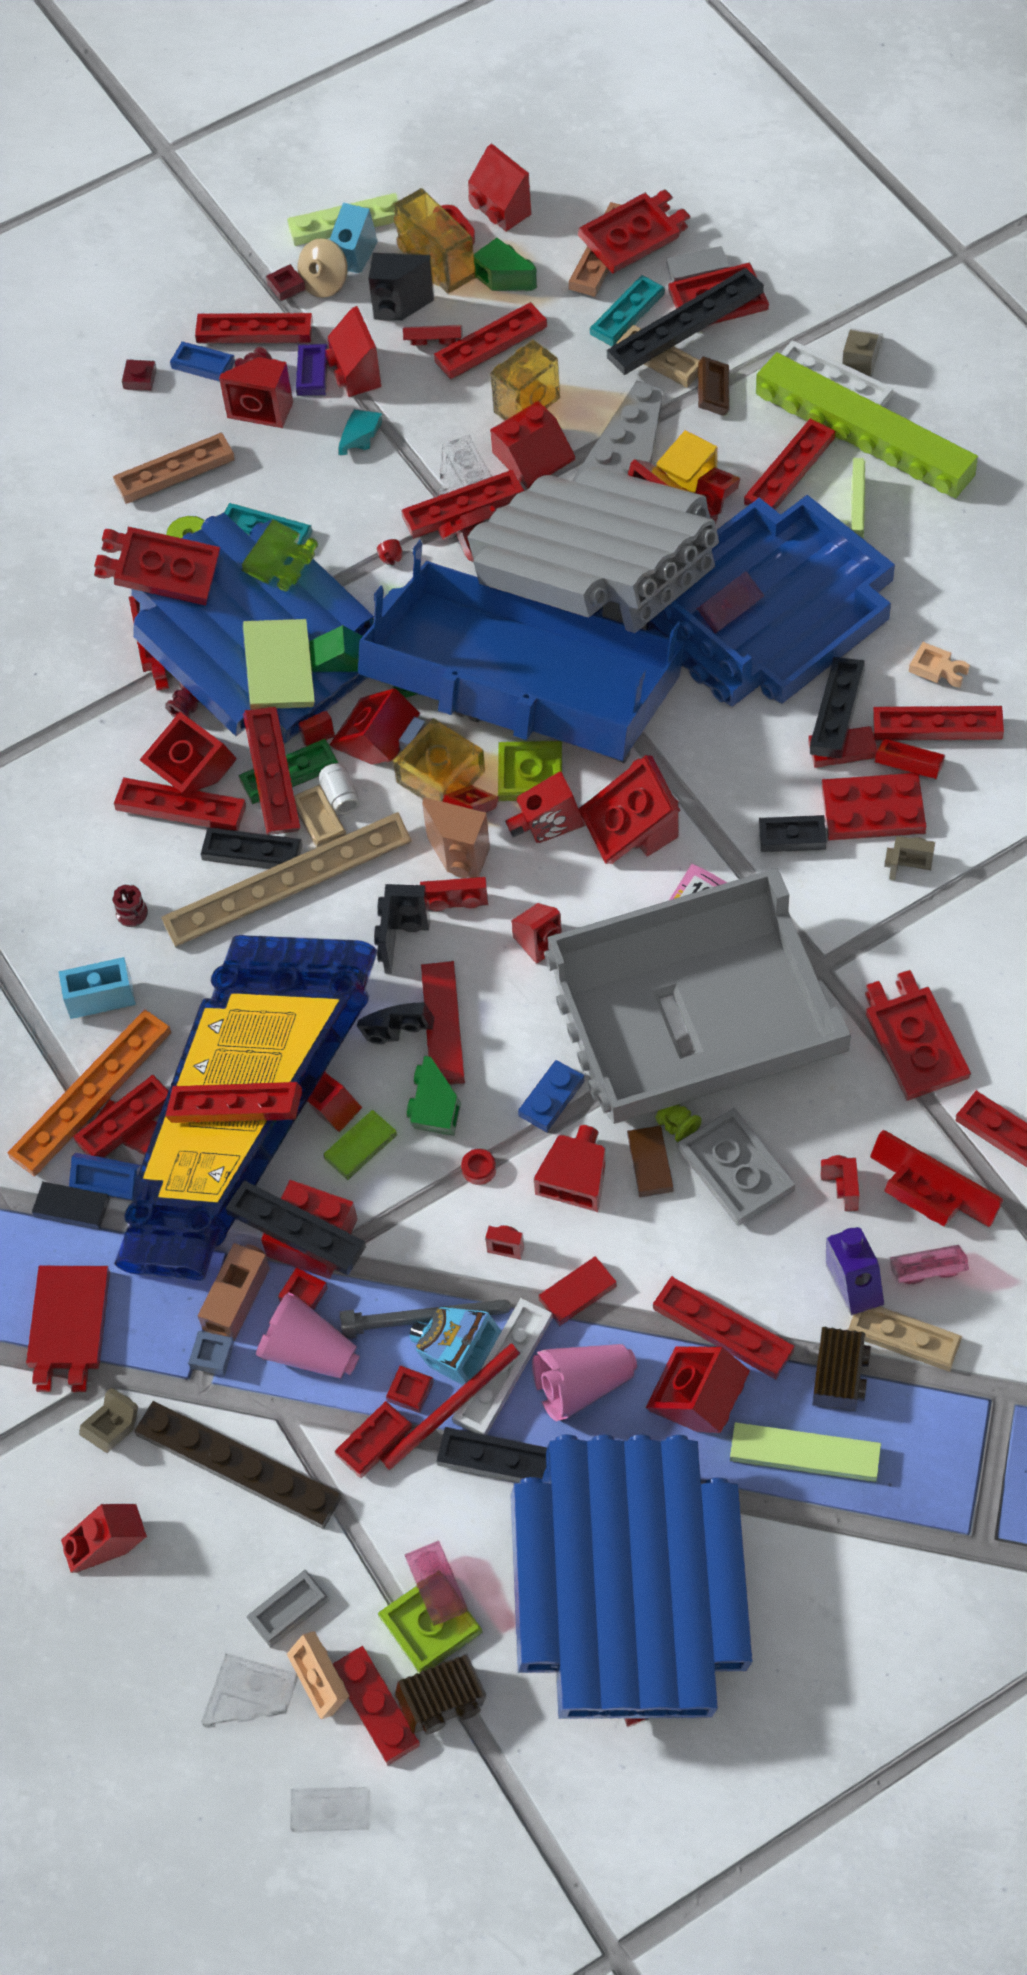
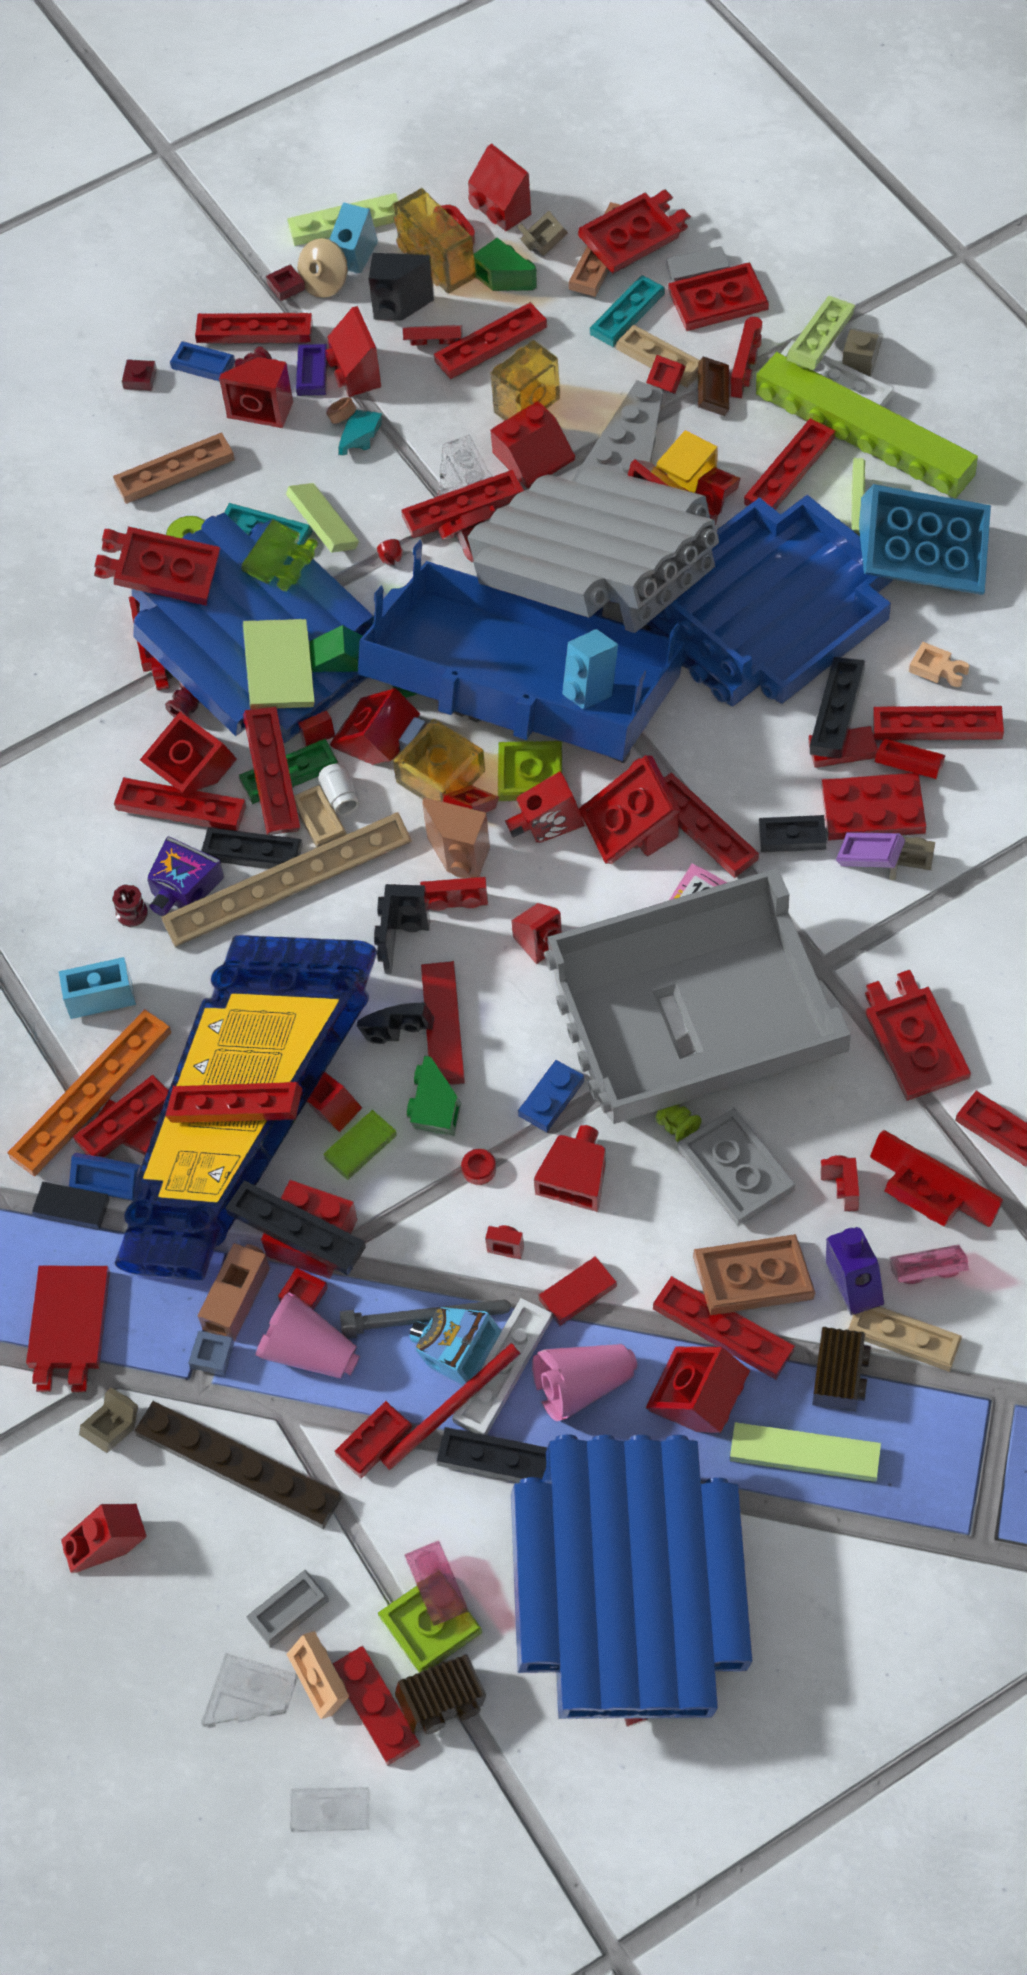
red tile [386,1366,434,1414] -> none
black plate [607,268,764,375] -> none
reddish brown tile [627,1125,673,1197] -> none
plate [696,571,764,633] -> none
none -> dark purple torso [147,836,224,916]
none -> yellowish green tile [286,483,359,553]
none -> nougat tile [326,397,357,424]
none -> dark tan bracket [517,211,568,256]
none -> medium azure brick [562,629,618,710]
none -> red plate [646,355,686,394]
none -> red plate [664,772,759,878]
none -> nougat tile [693,1234,815,1315]
none -> red plate [730,316,762,398]
none -> yellowish green plate [787,295,855,370]
none -> medium lavender tile [836,832,905,868]
none -> dark azure slope [859,484,991,595]

